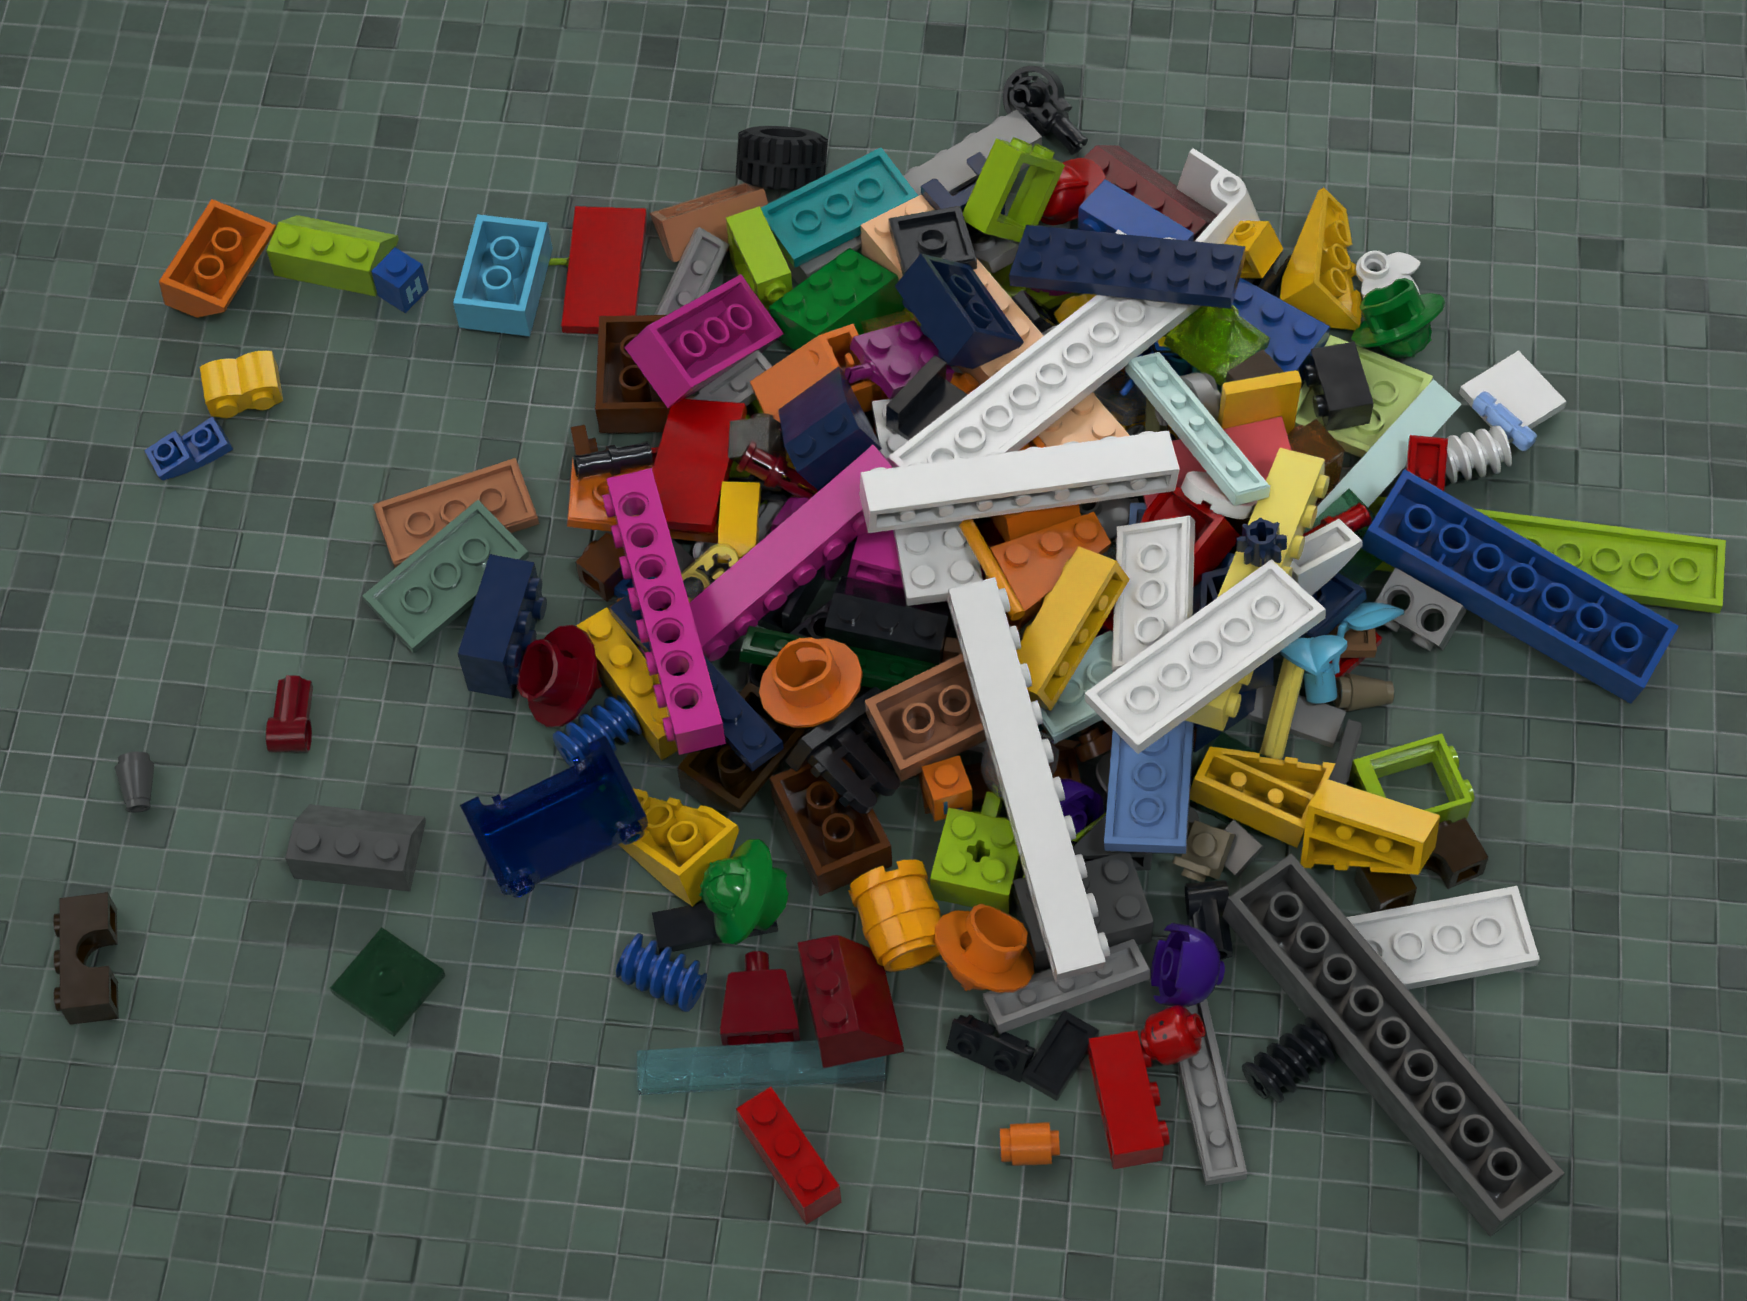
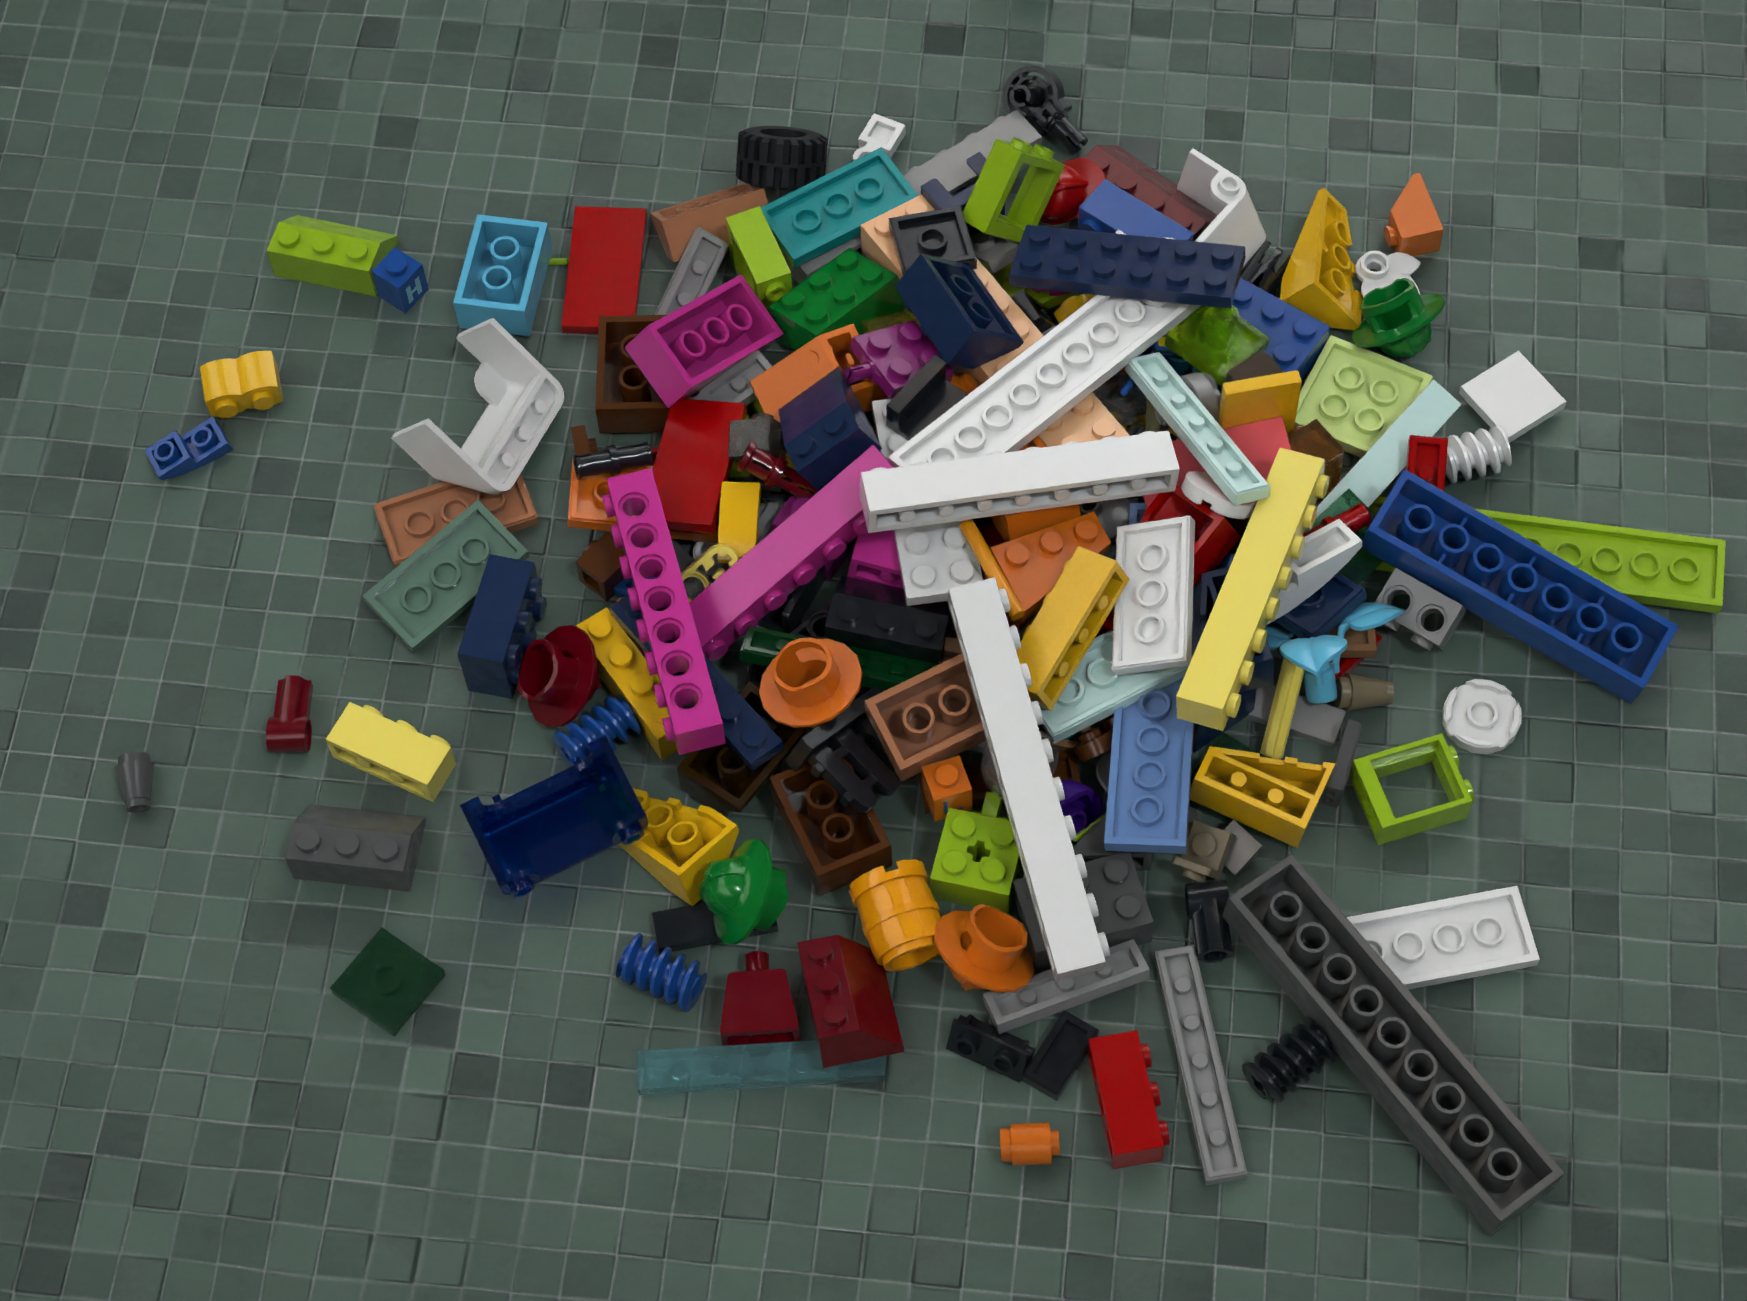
dark brown arch [54,892,119,1025] -> none
orange slope [159,199,276,318] -> none
red brick [736,1086,842,1225] -> none
white plate [1085,559,1326,754] -> none
red head [1140,1005,1206,1065] -> none
dark purple cylinder [1151,923,1225,1007] -> none
yellow brick [1224,220,1283,278] -> none
dark blue gear [1237,518,1287,567] -> none
yellow wedge [1300,779,1440,875] -> none
black brick [1304,341,1374,431] -> none
dark brown arch [1354,818,1489,912] -> none
light blue axle [1472,391,1537,451] -> none
none -> light yellow brick [326,702,456,802]
none -> white windscreen [391,318,564,495]
none -> white plate [853,113,906,161]
none -> orange slope [1384,173,1444,257]
none -> white tile [1442,679,1521,754]

